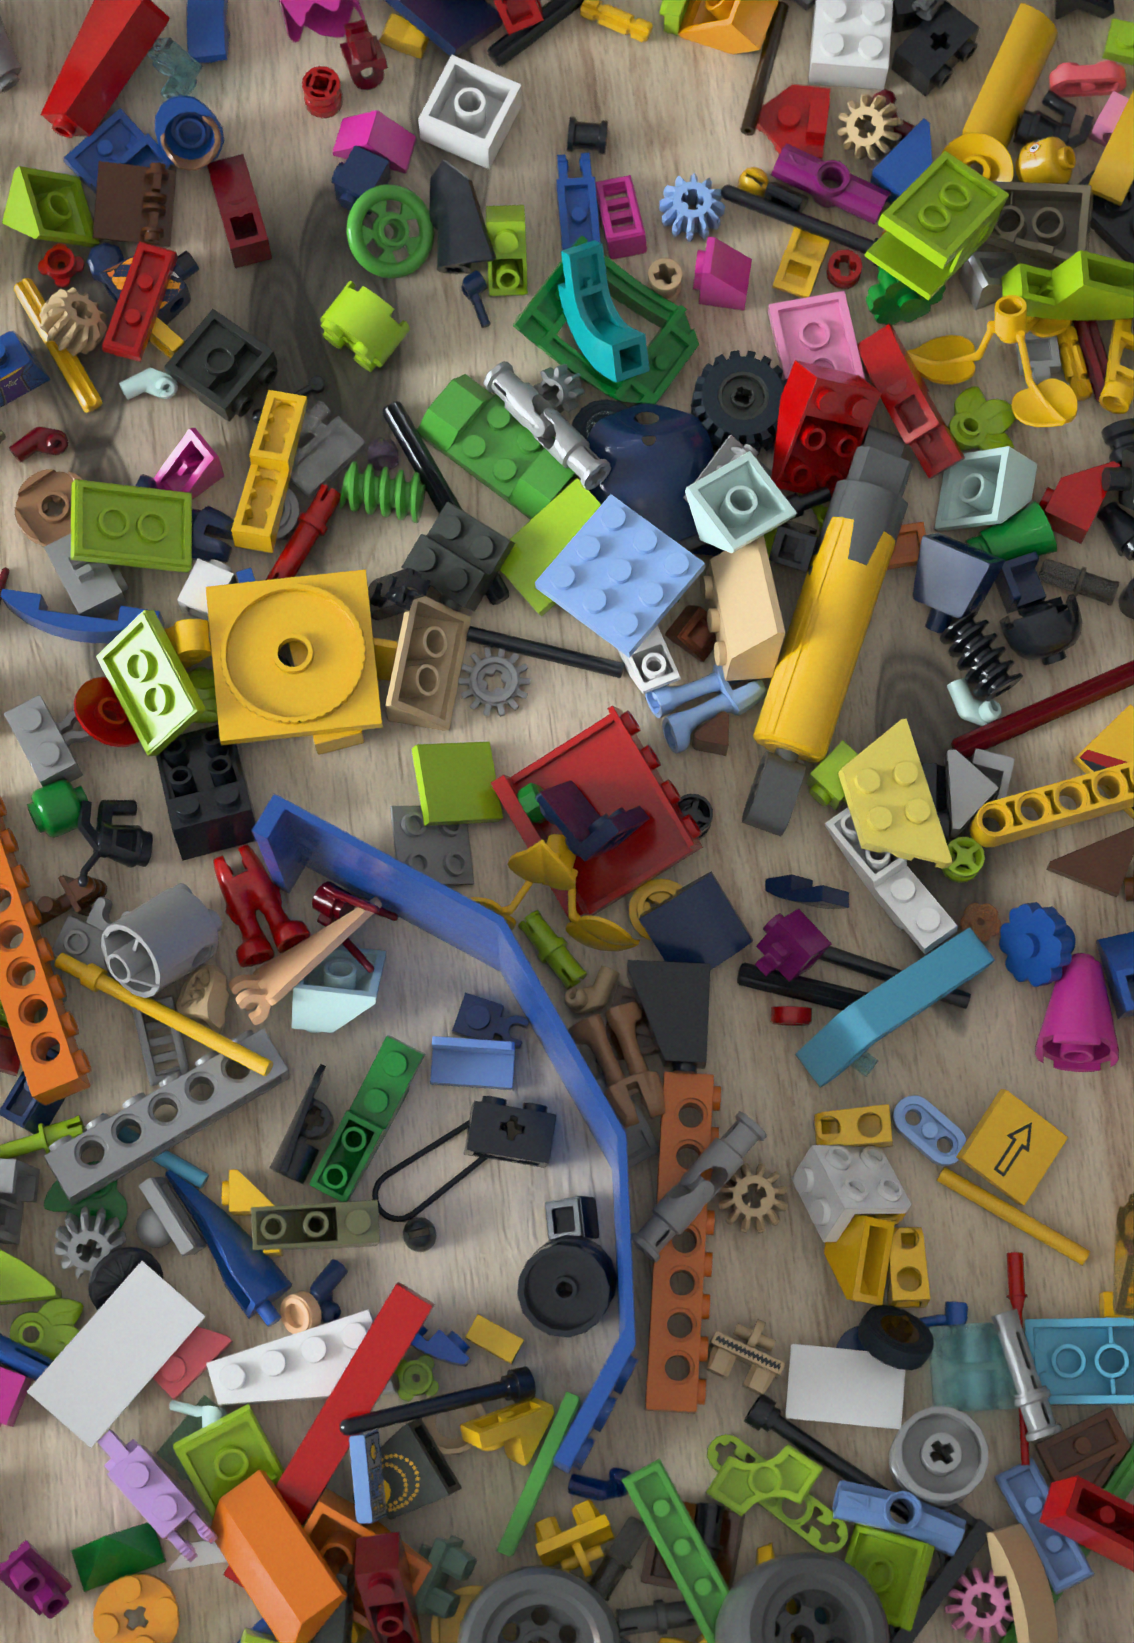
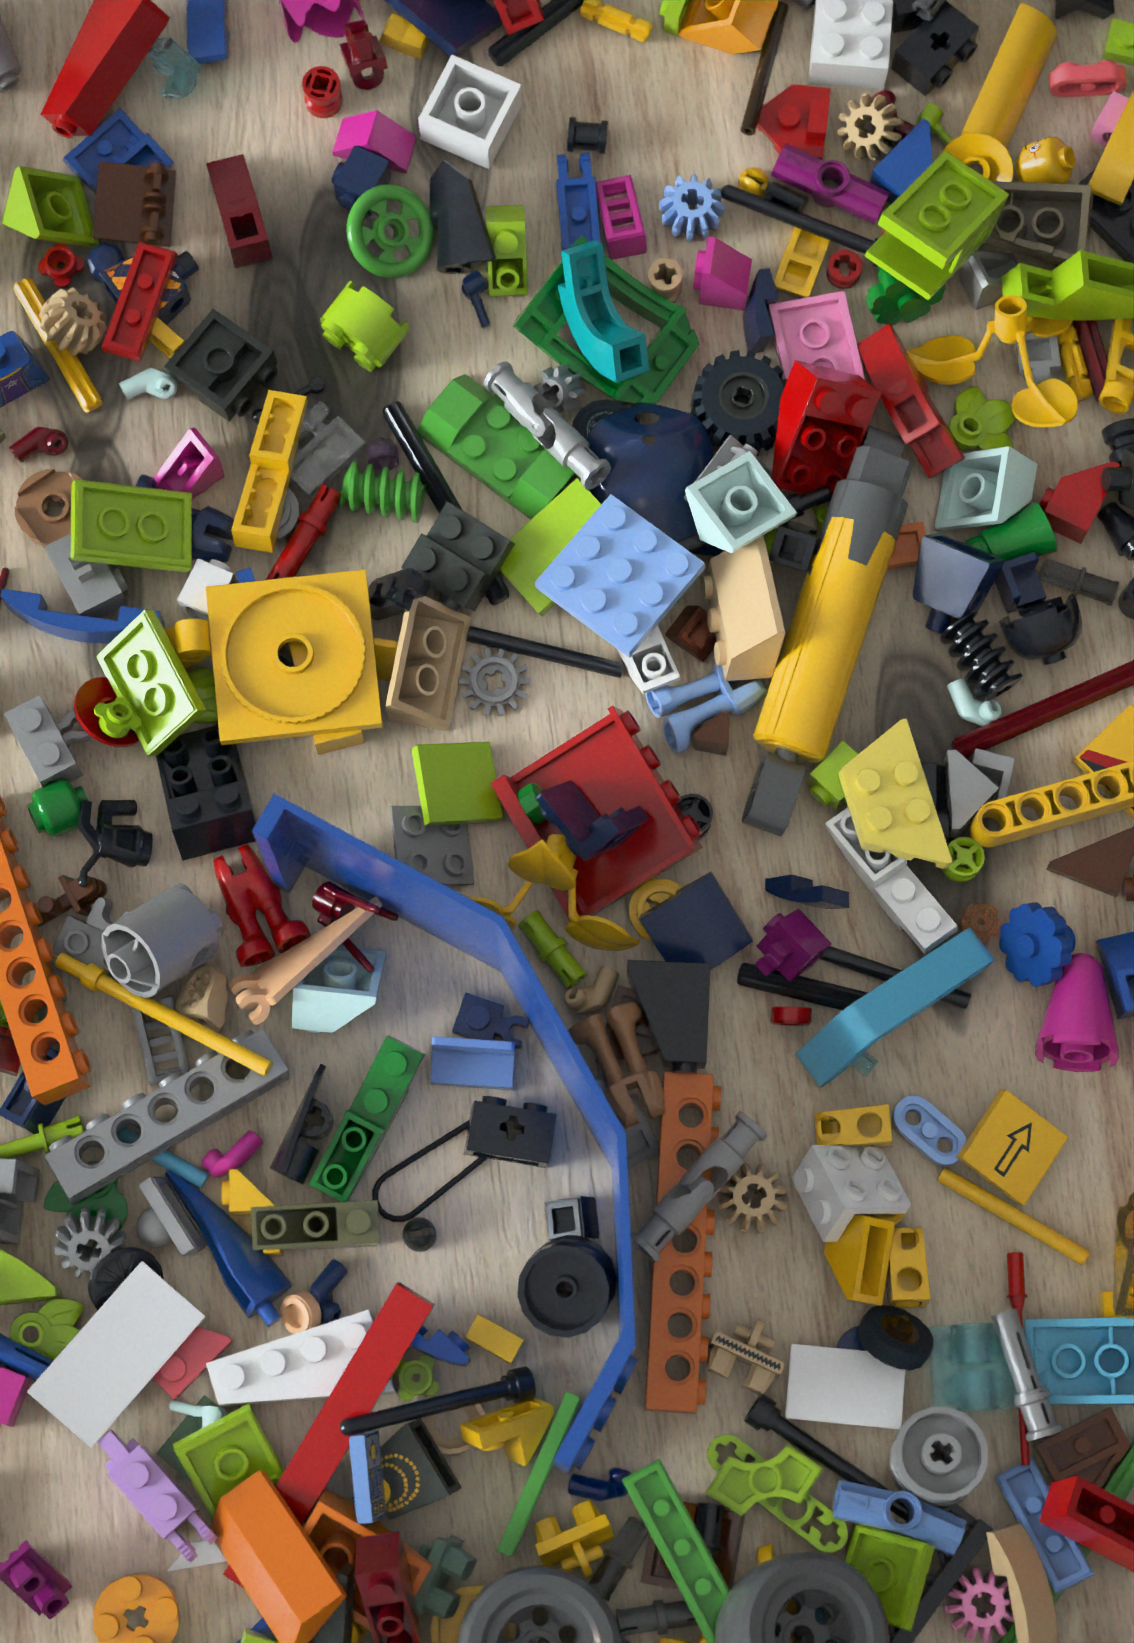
green slope [71,1522,166,1592] -> none
blue piece [155,95,224,171] -> none
blue hand [919,1302,968,1327] -> none
black piece [1013,90,1094,184] -> none
none -> lime plate [94,697,142,738]
none -> dark pink arm [202,1130,263,1178]
none -> dark blue slope [743,268,779,353]
none -> lime hand [917,103,953,146]

